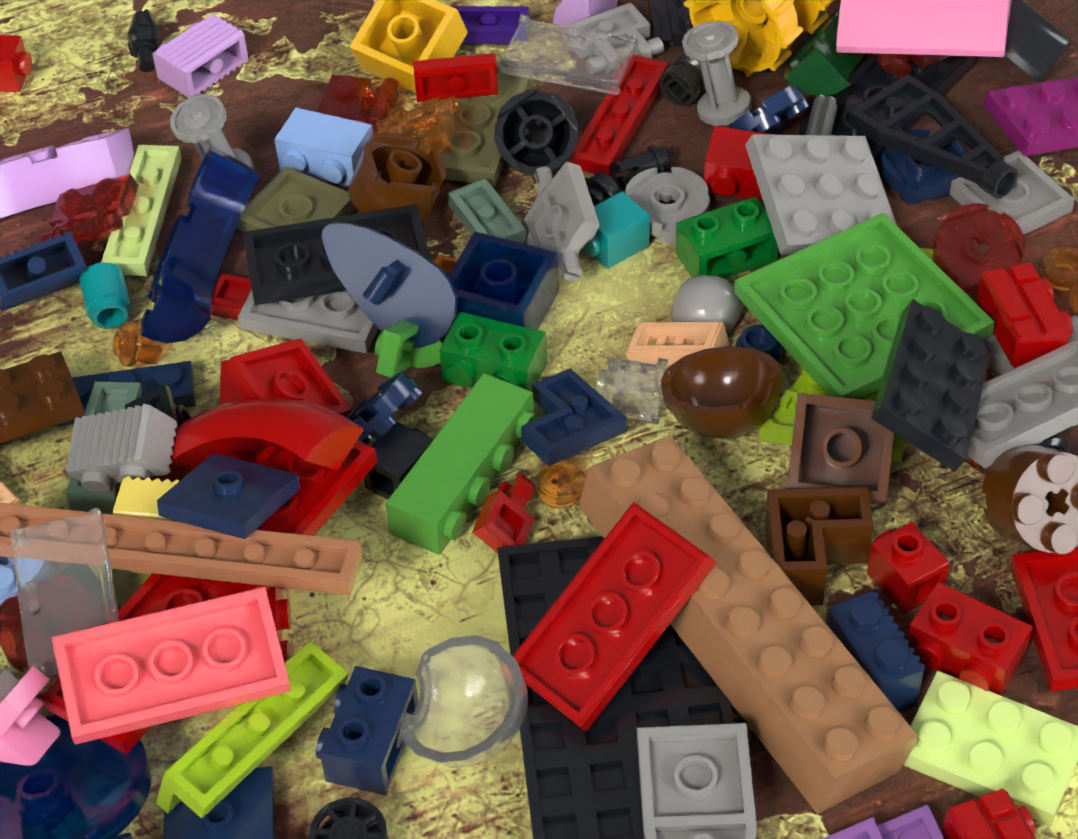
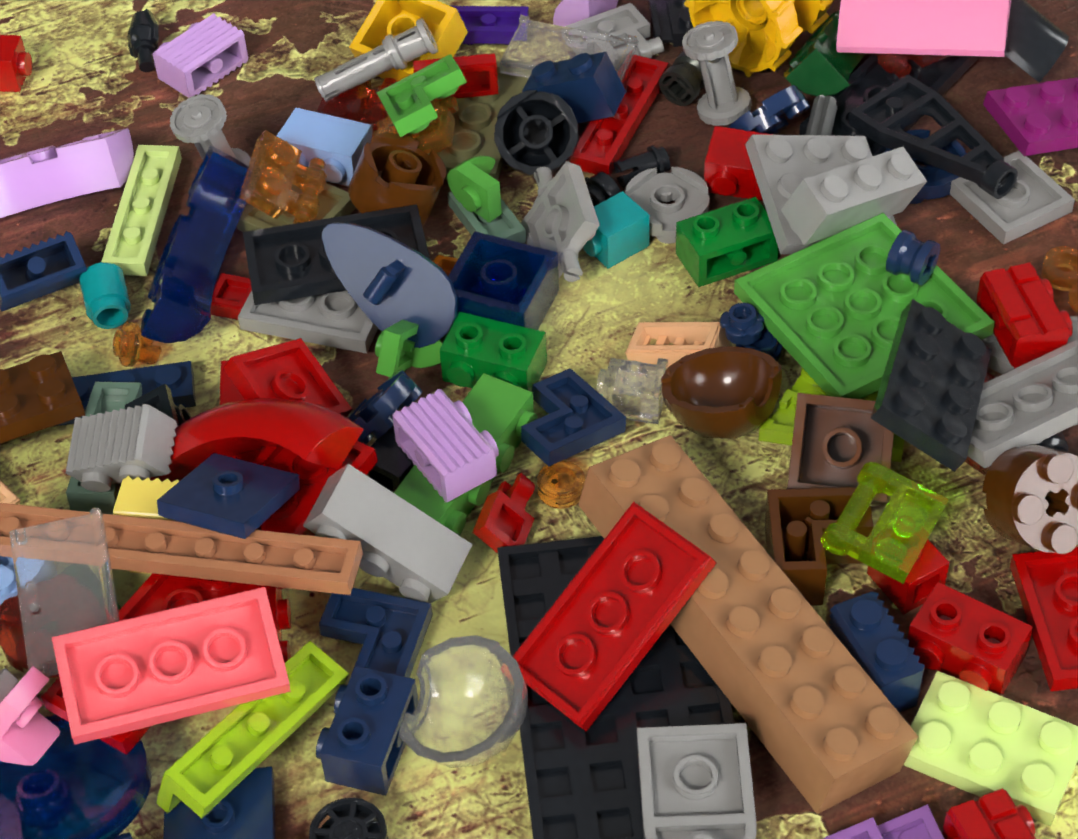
clear red plate [41,174,139,244] -> none
light grey hair [670,275,744,334] -> none
clear red plate [933,203,1025,293] -> none
none -> clear orange plate [239,130,327,224]
none -> light grey brick [303,464,472,603]
none -> light grey pin [314,18,439,102]
none -> dark blue plate [319,588,433,678]
none -> bright green plate [377,54,466,137]
none -> lavender brick [392,389,499,502]
none -> bright green plate [446,156,502,223]
none -> dark blue brick [522,51,626,123]
none -> dark blue plate [720,303,764,345]
none -> light grey brick [781,147,927,246]
none -> clear neon green plate [821,462,949,584]
none -> dark blue wheel [886,230,941,286]

